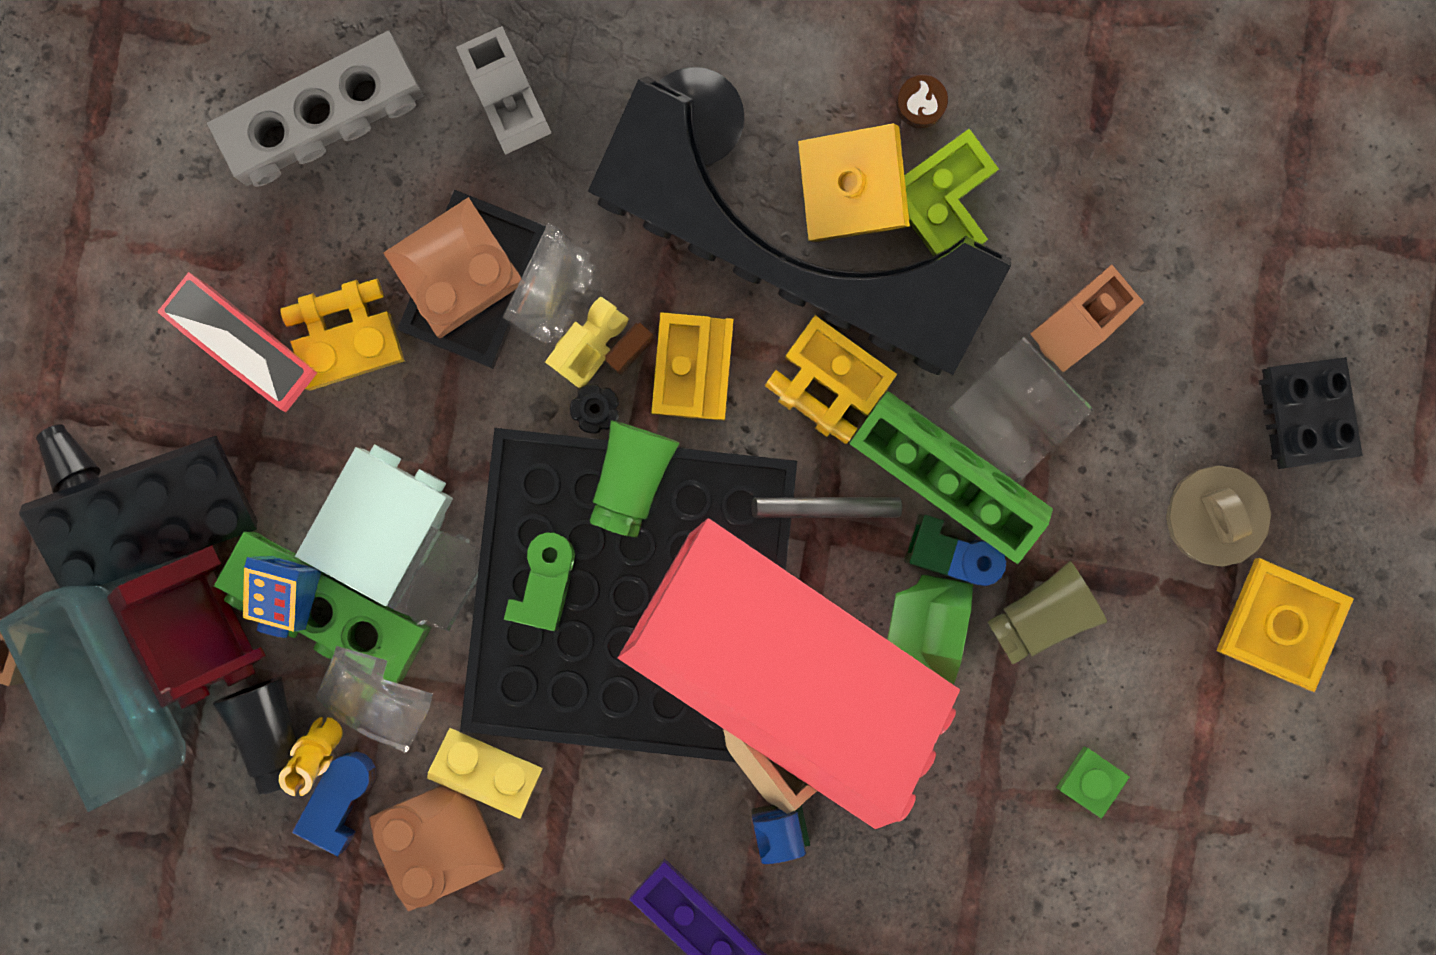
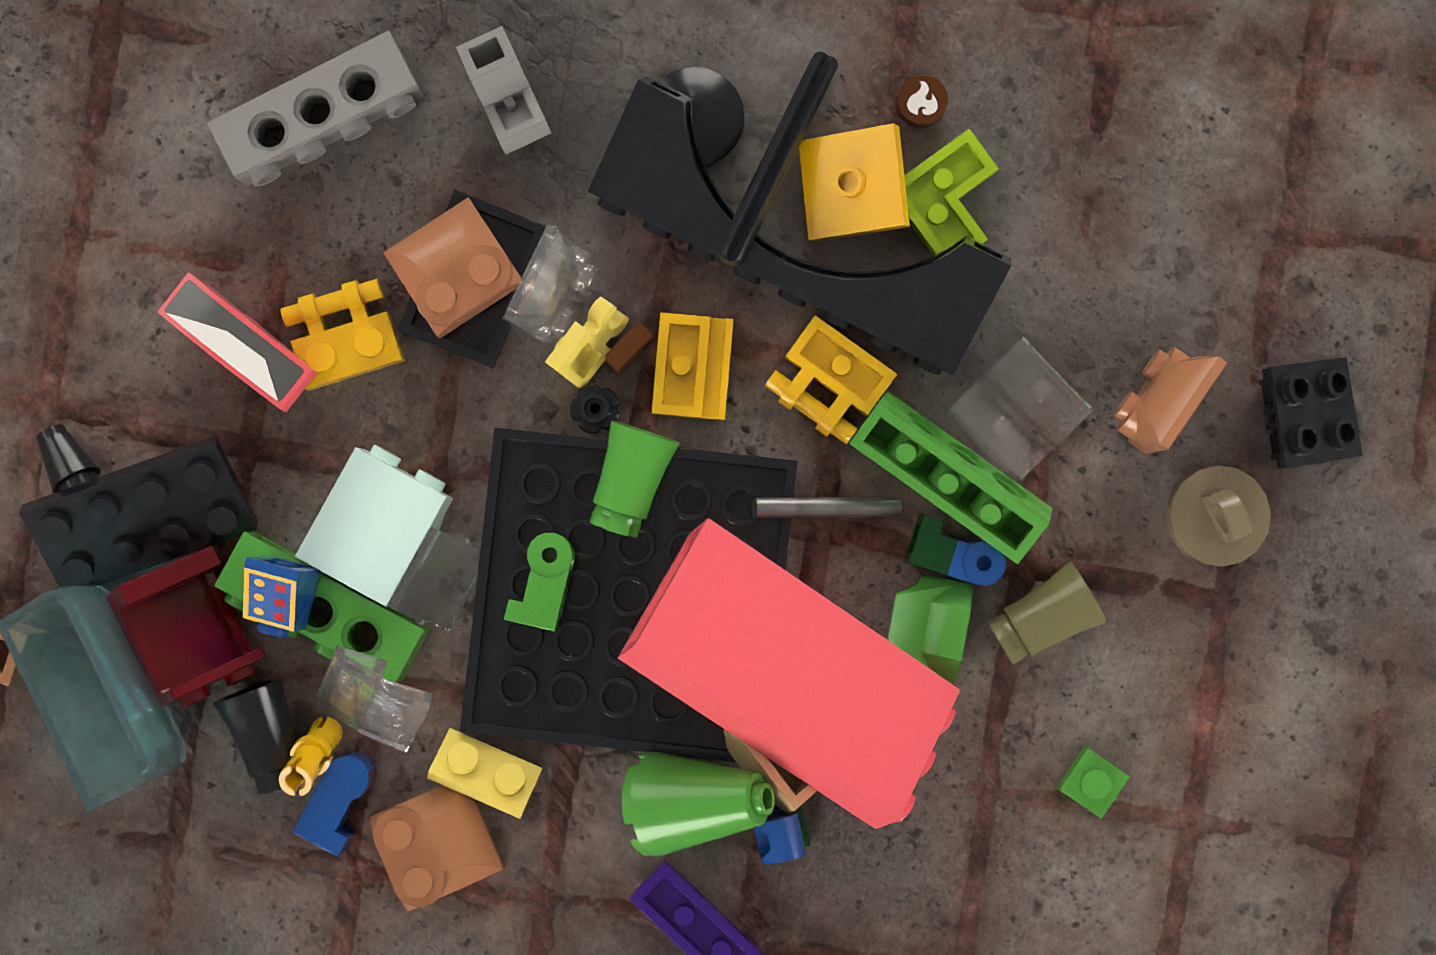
nougat slope [1030,265,1144,372] -> none
yellow plate [1216,558,1354,692] -> none
none -> bright green cone [622,752,775,856]
none -> black axle [715,51,838,270]
none -> nougat slope [1114,347,1227,454]

